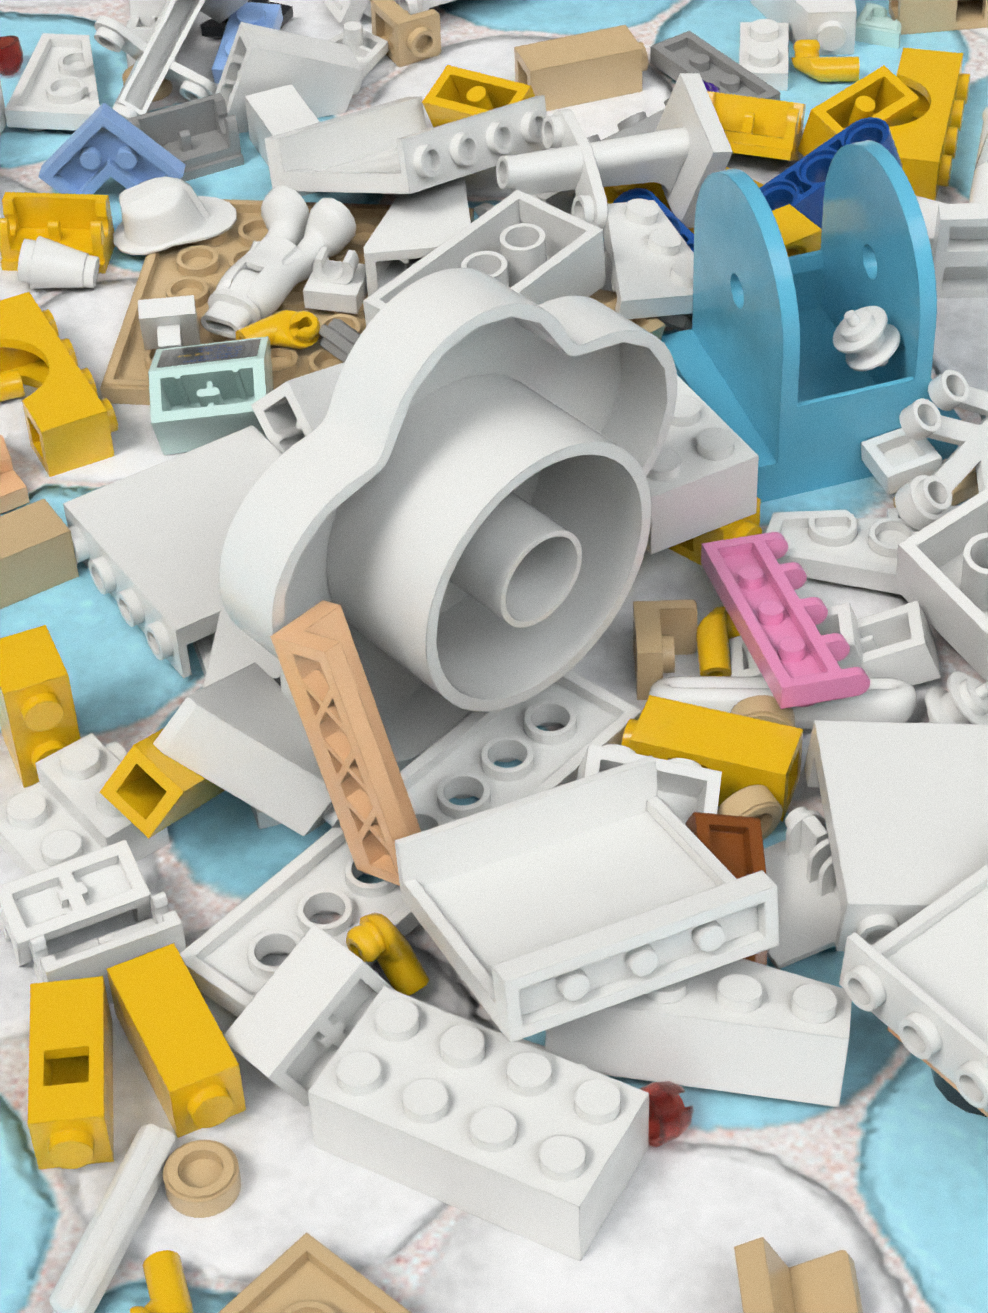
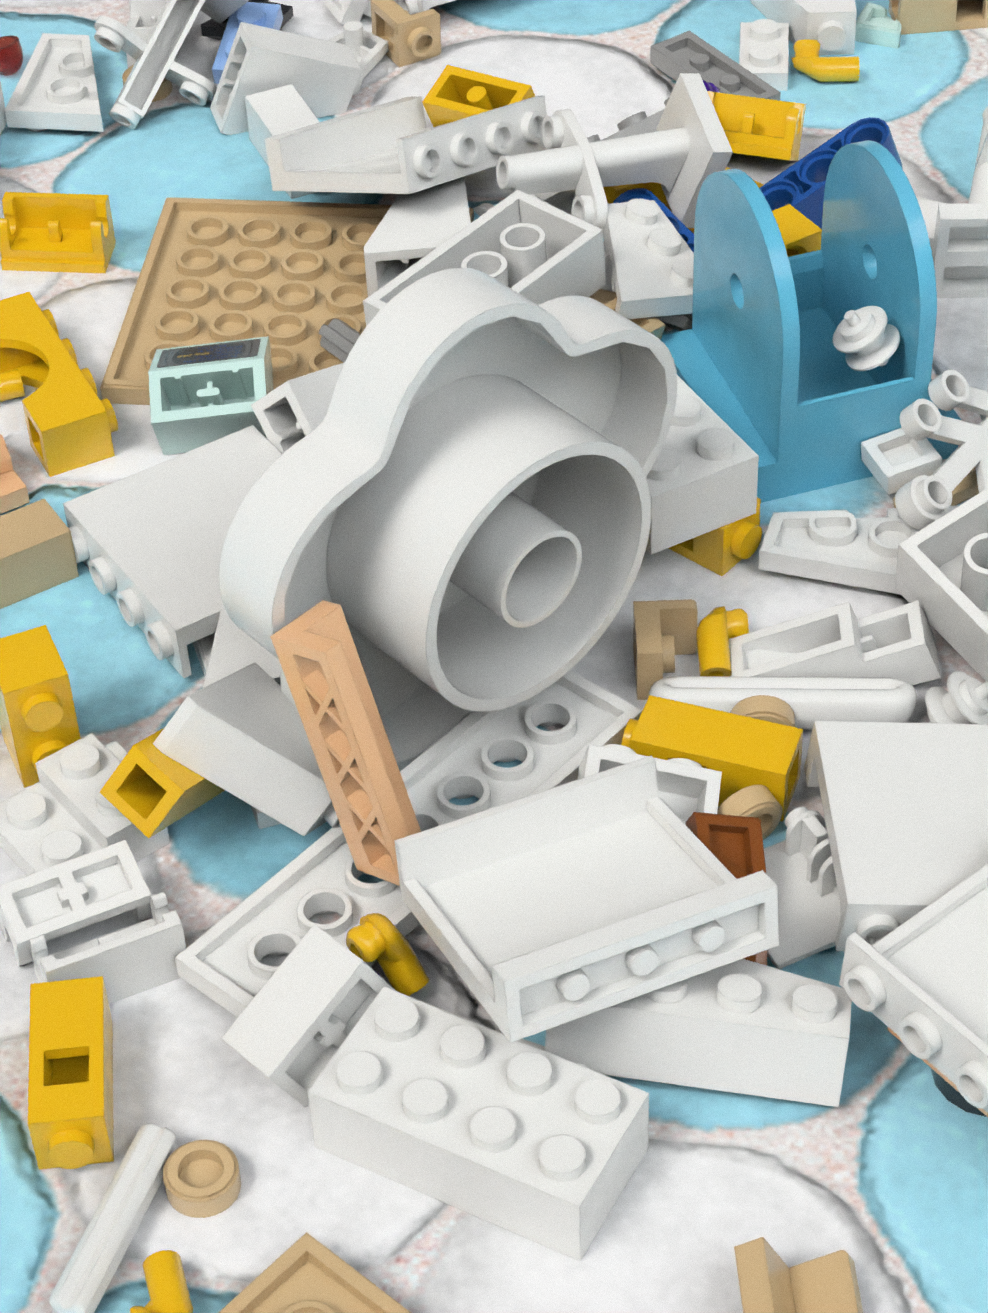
white cone [17,236,99,289] -> none
light blue plate [38,103,185,194] -> none
yellow brick [107,943,246,1138] -> none
white piece [113,176,237,255] -> none
light grey hinge [127,93,244,181] -> none
white tile [138,295,200,350] -> none
white piece [201,185,356,339] -> none
yellow arm [235,310,320,350] -> none
white tile [303,247,367,314] -> none
tan brick [514,25,648,111] -> none
clear red hinge [639,1081,694,1147] -> none
bright pink hinge [701,532,870,709] -> none
yellow brick [798,65,919,157] -> none
yellow arch [889,48,971,201] -> none

